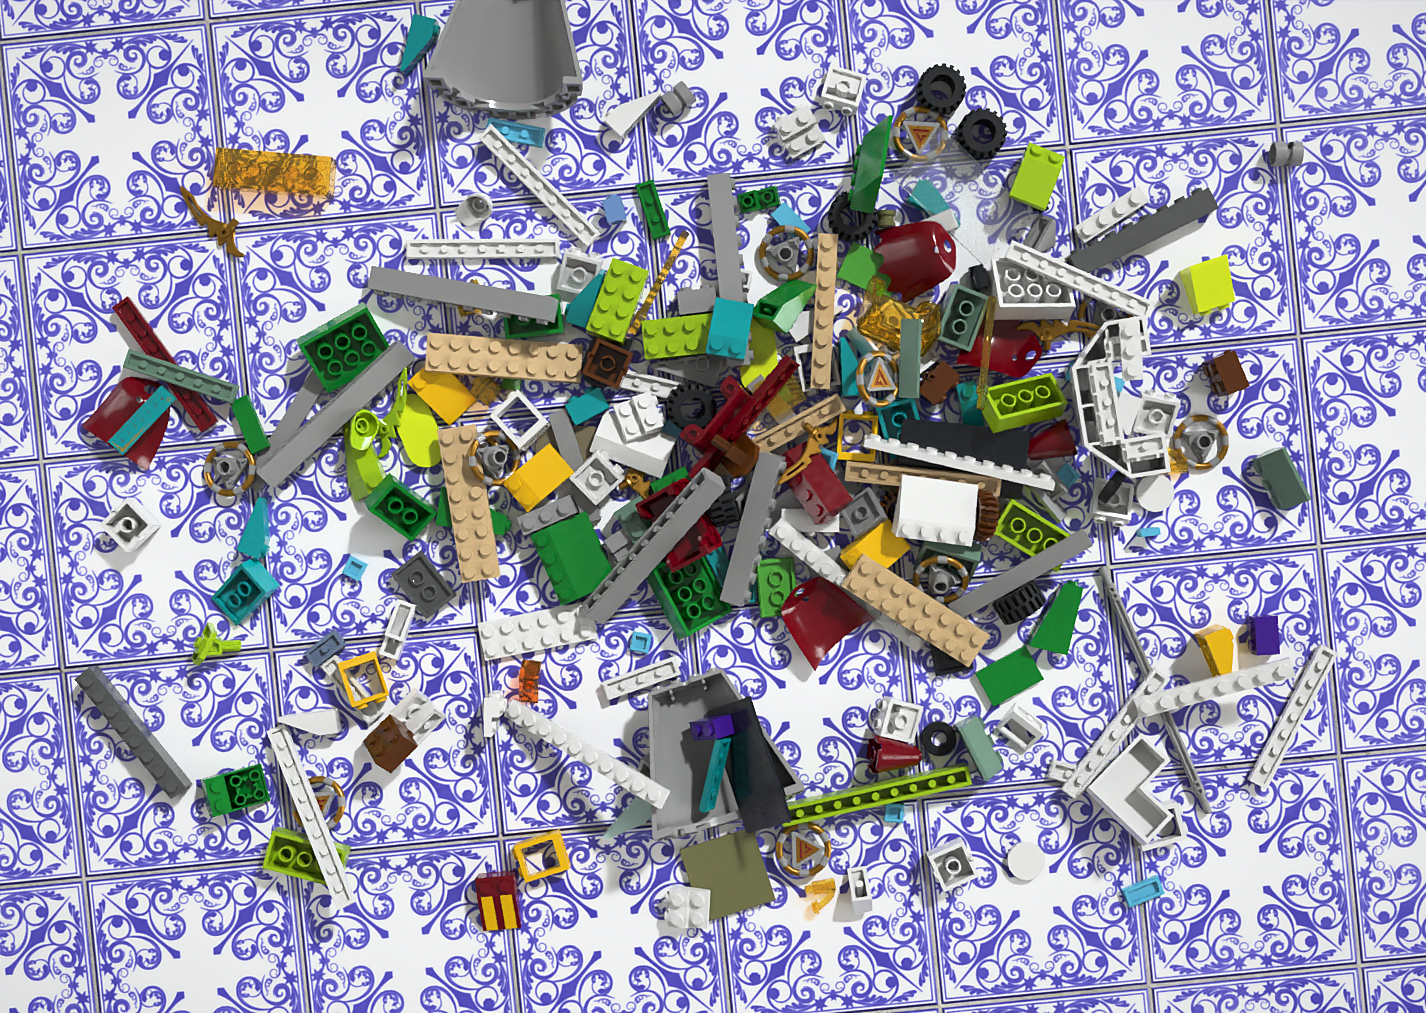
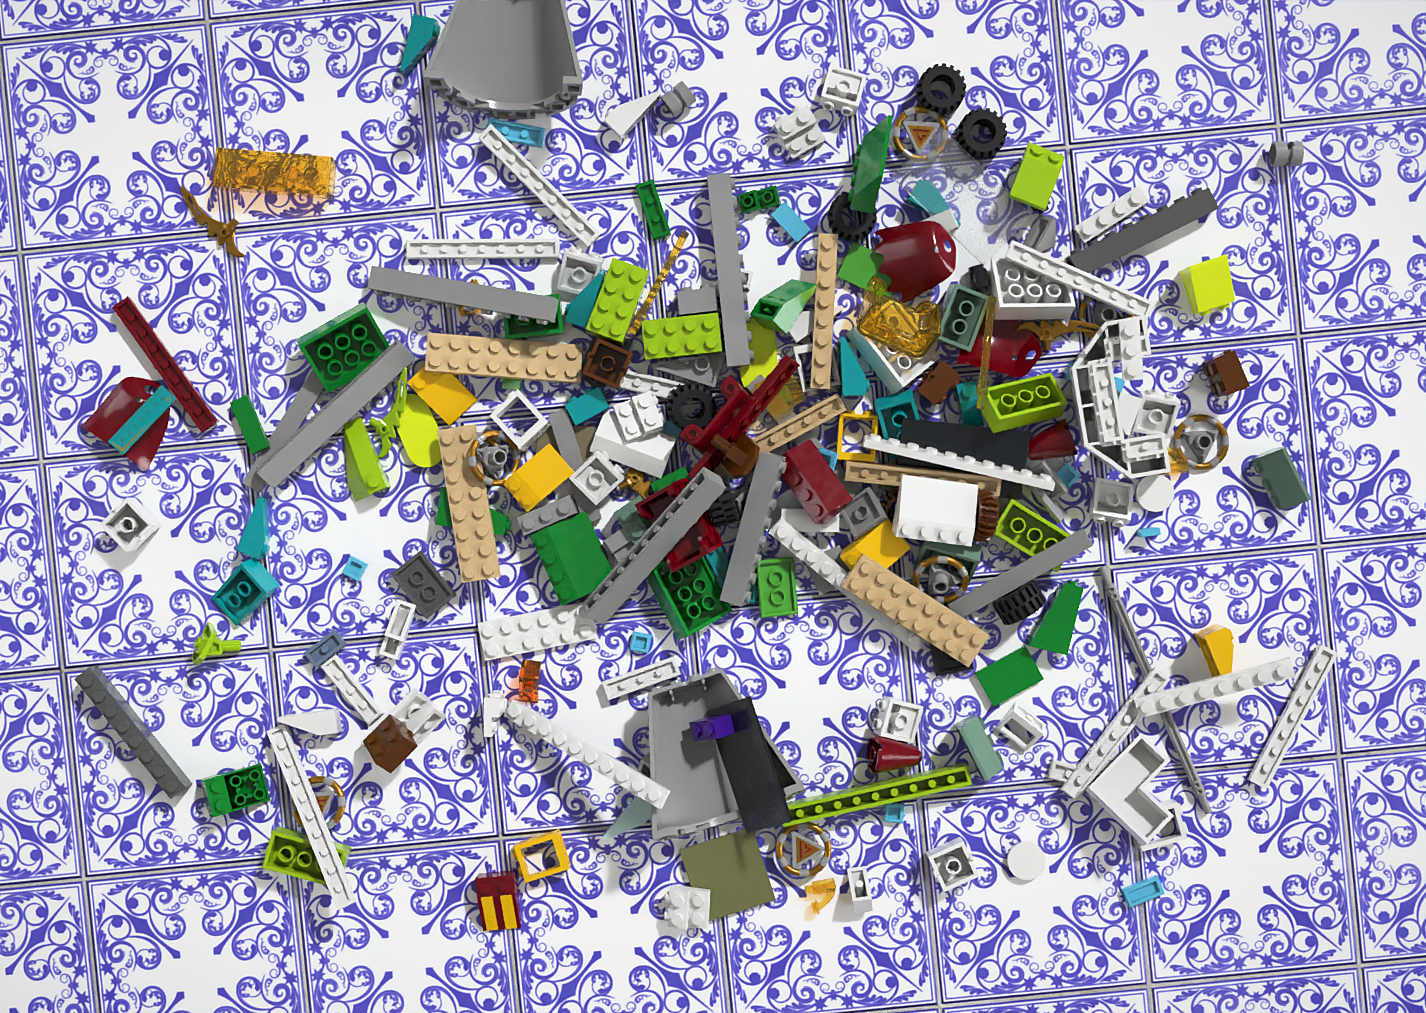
sand green tile [123,349,240,404] -> none
light grey piece [203,441,257,497] -> none
yellow window [337,651,389,710] -> none
lime cap [349,409,379,450] -> none
green brick [364,472,437,542] -> none
white cap [455,192,493,226] -> none
clear yellow brick [470,376,504,406] -> none
medium blue brick [602,194,627,226] -> none
teal tile [699,736,731,813] -> none
teal slope [706,298,754,362] -> none
light grey piece [759,225,815,282] -> none
pearl gold piece [777,416,838,485] -> none
dark red piece [781,577,876,672] -> none
piece [855,350,899,407] -> none
olive wheel [876,210,896,228] -> none
sand green tile [898,319,922,398] -> none
black tyre [921,721,956,756] -> none
black tyre [1098,471,1126,504] -> none
dark purple brick [1247,614,1280,656] -> none

